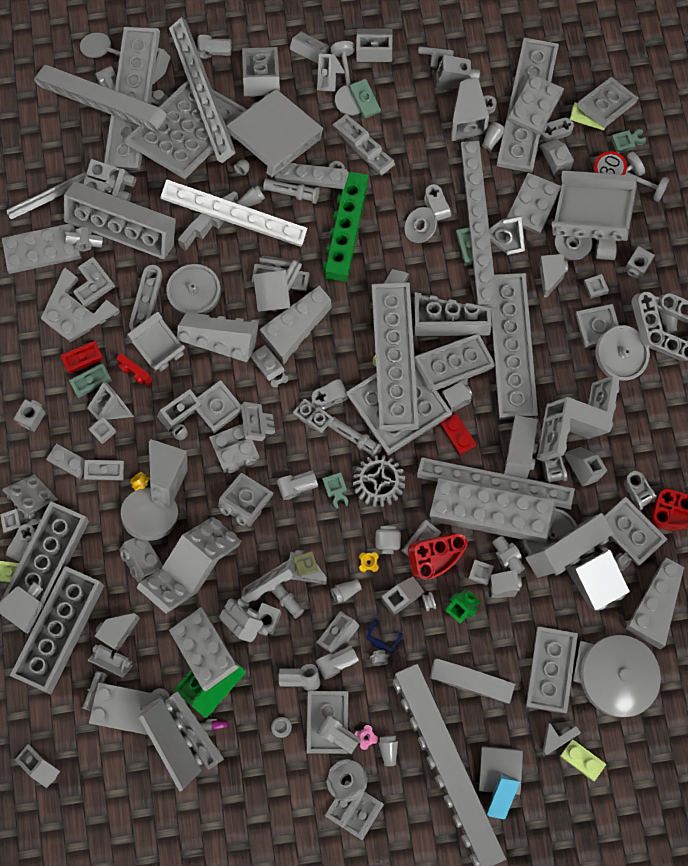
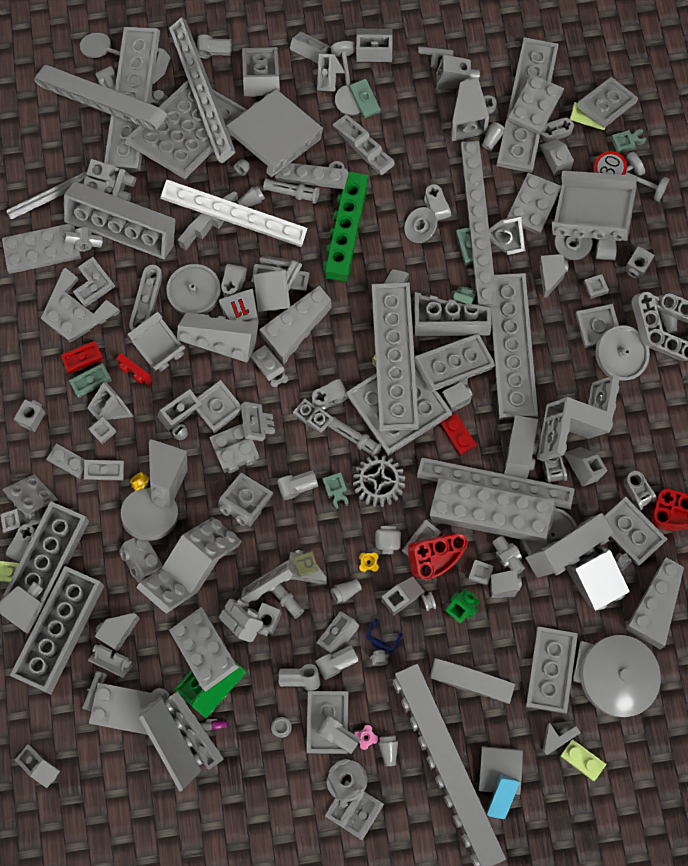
none -> light grey torso [219,289,258,322]
none -> light grey piece [221,264,247,298]
none -> sand green plate [453,286,476,305]

